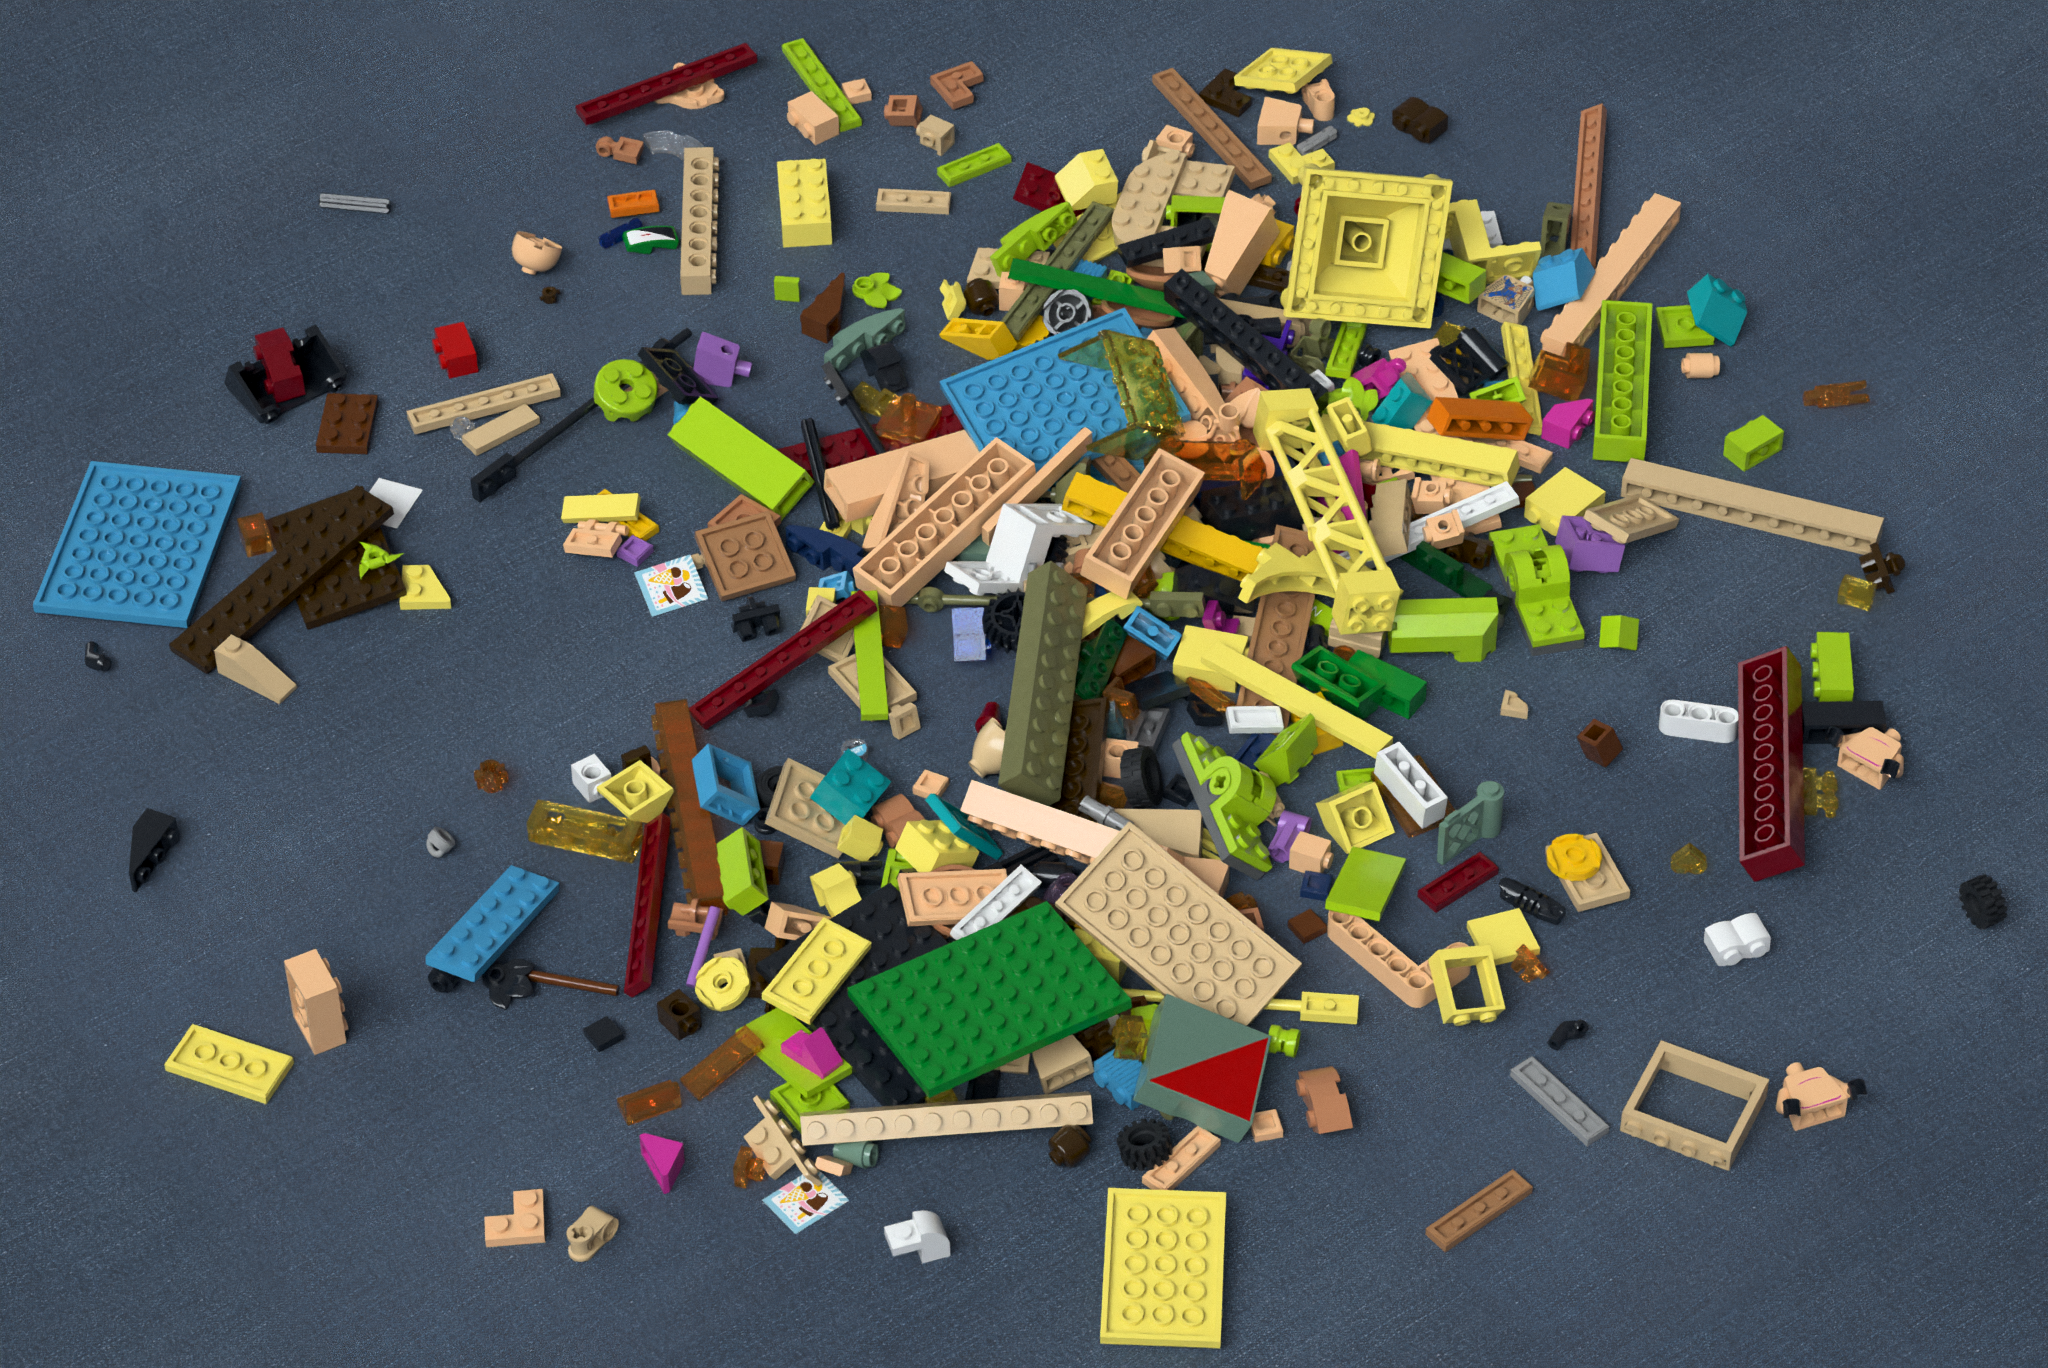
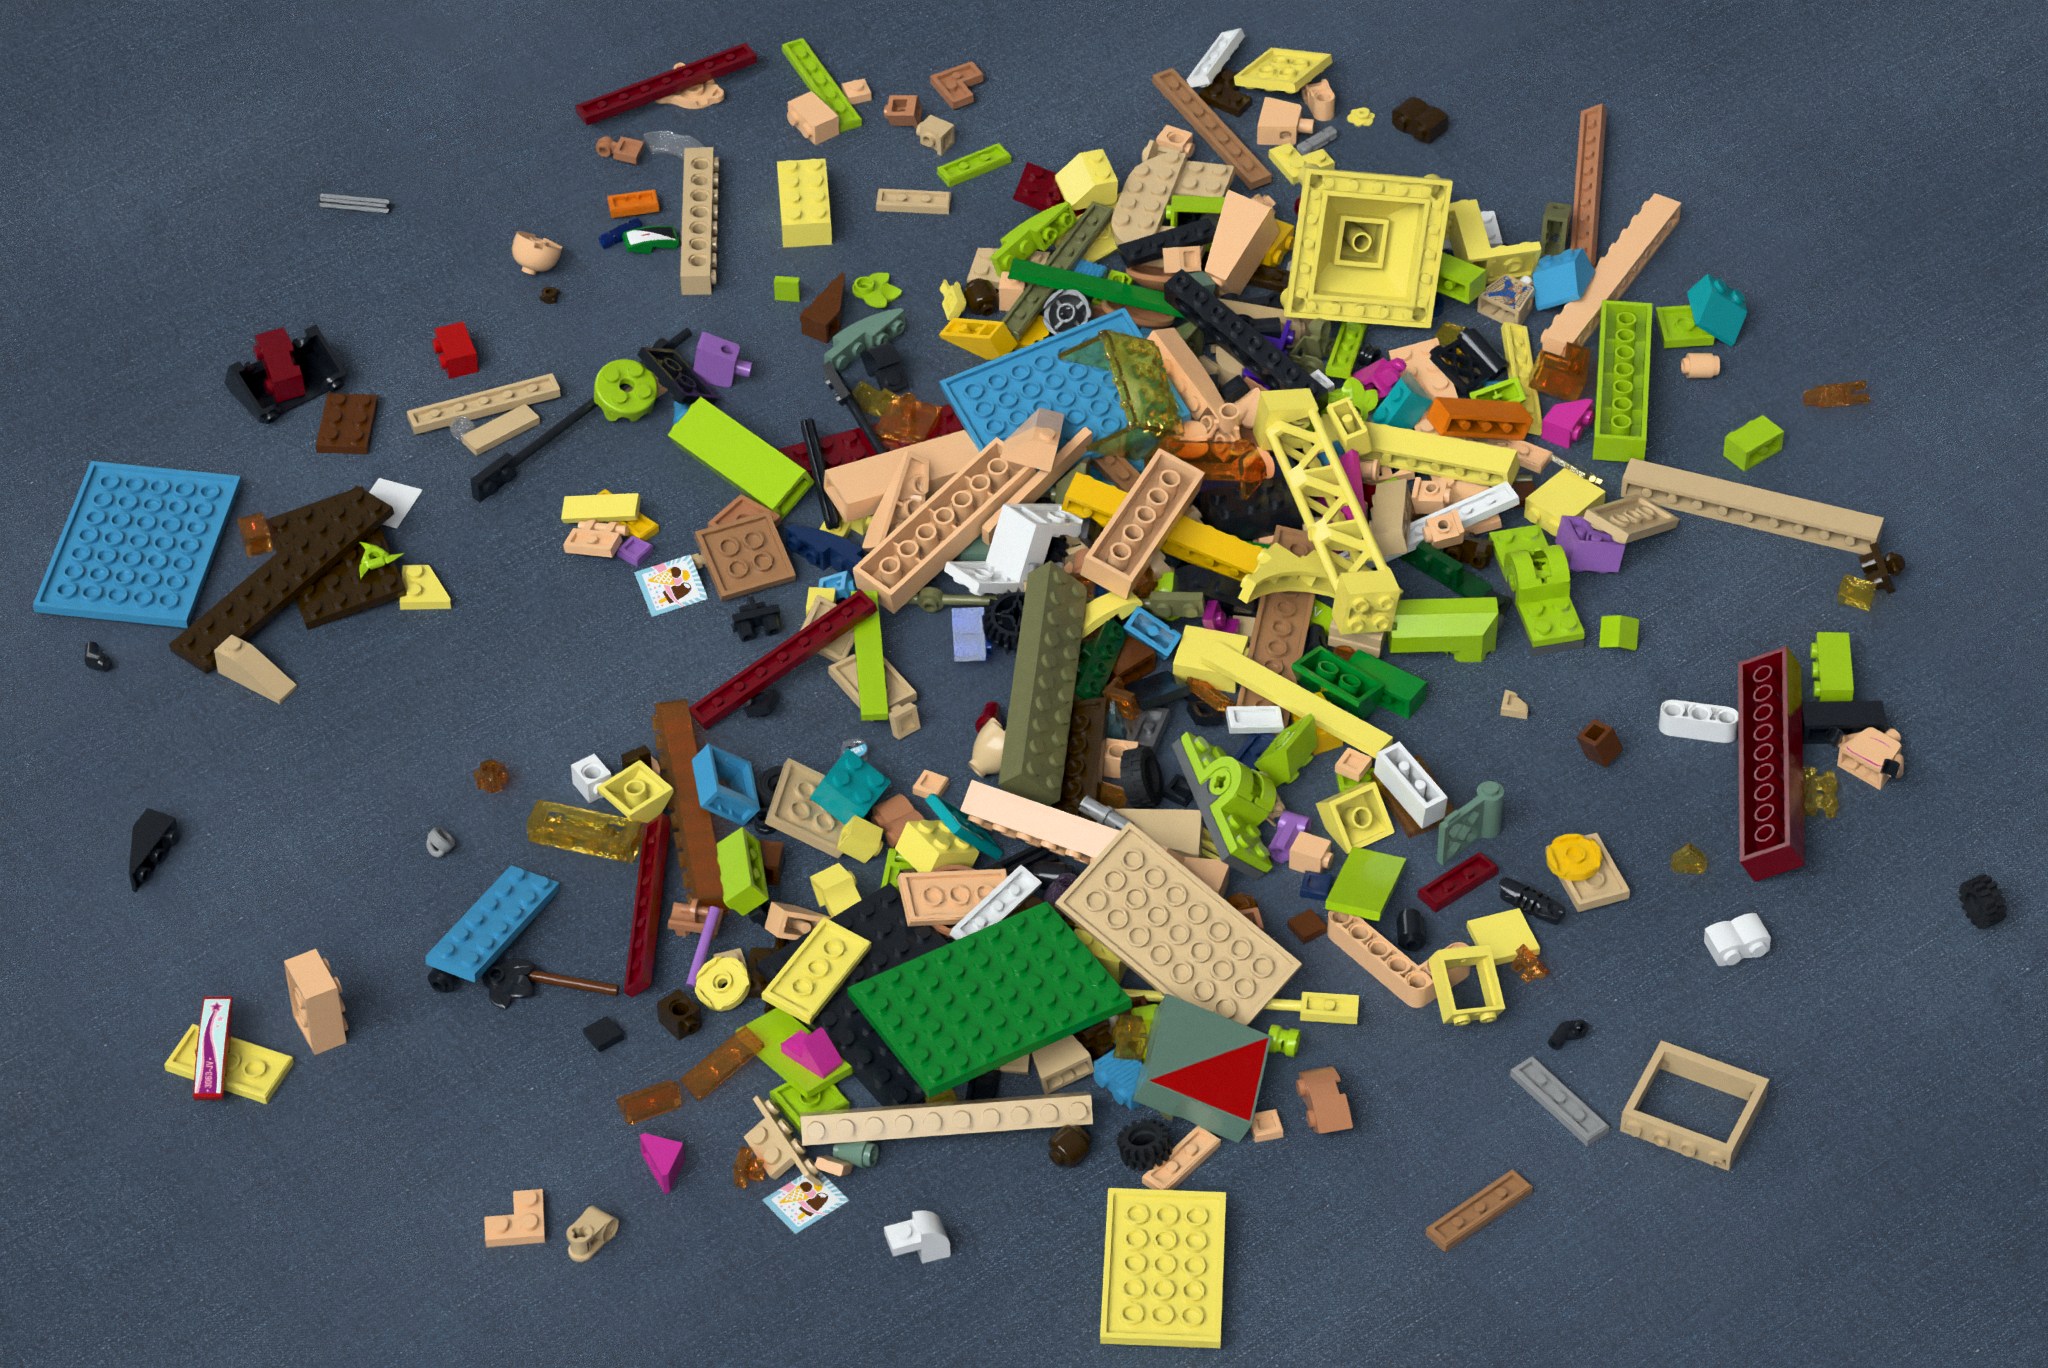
black hinge [832,860,883,886] -> none
clear orange brick [879,604,908,648] -> none
light nougat torso [1776,1062,1867,1131] -> none
none -> slope [193,997,233,1101]
none -> light nougat wedge [1000,407,1064,472]
none -> black tile [1080,516,1103,549]
none -> white plate [1186,28,1245,88]
none -> black tile [1218,375,1251,403]
none -> light nougat plate [1335,747,1372,782]
none -> black brick [1396,909,1426,951]
none -> clear yellow piece [1549,454,1602,484]

